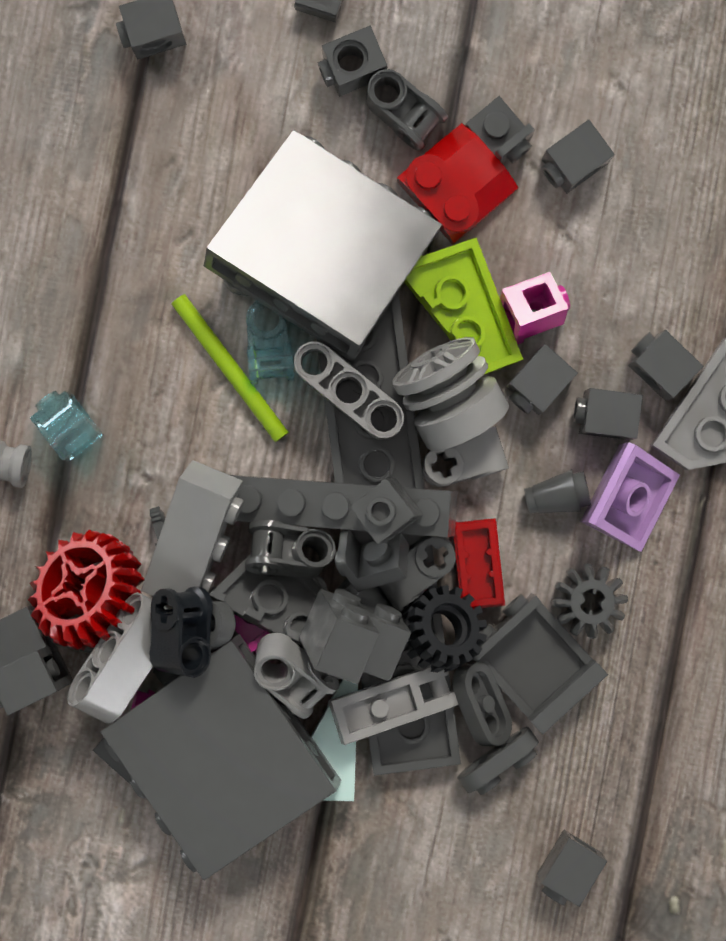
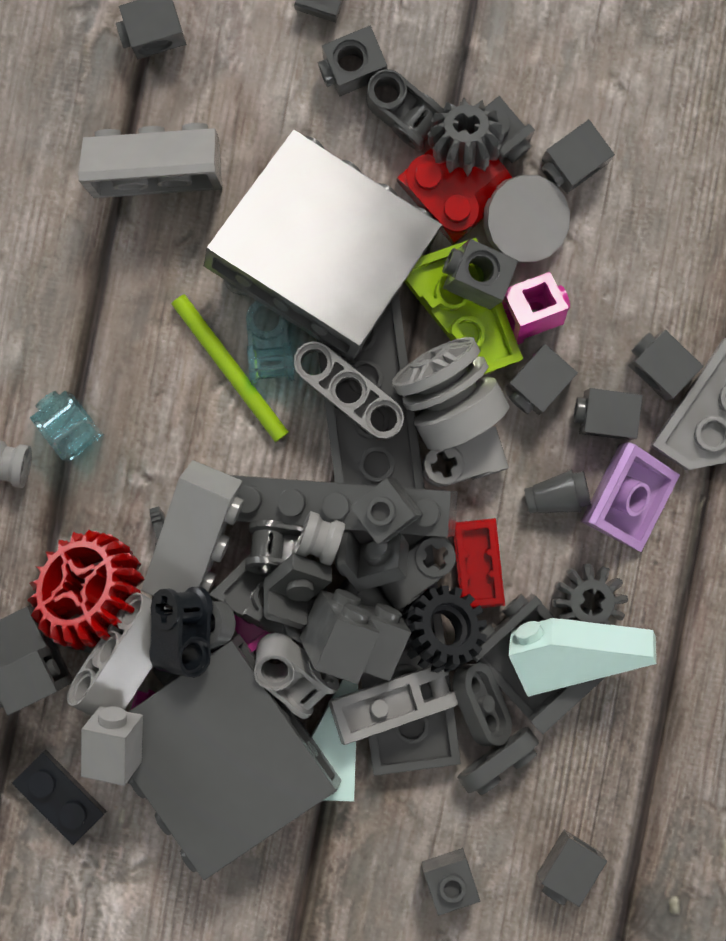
none -> black plate [12,750,107,845]
none -> light grey slope [78,123,223,198]
none -> light grey brick [81,706,143,786]
none -> dark grey bracket [264,554,332,629]
none -> light grey wheel [295,511,345,566]
none -> dark grey brick [422,848,481,916]
none -> dark grey gear [428,97,504,177]
none -> dark grey brick [442,239,518,310]
none -> light grey tile [483,175,570,262]
none -> light aqua slope [508,618,657,697]

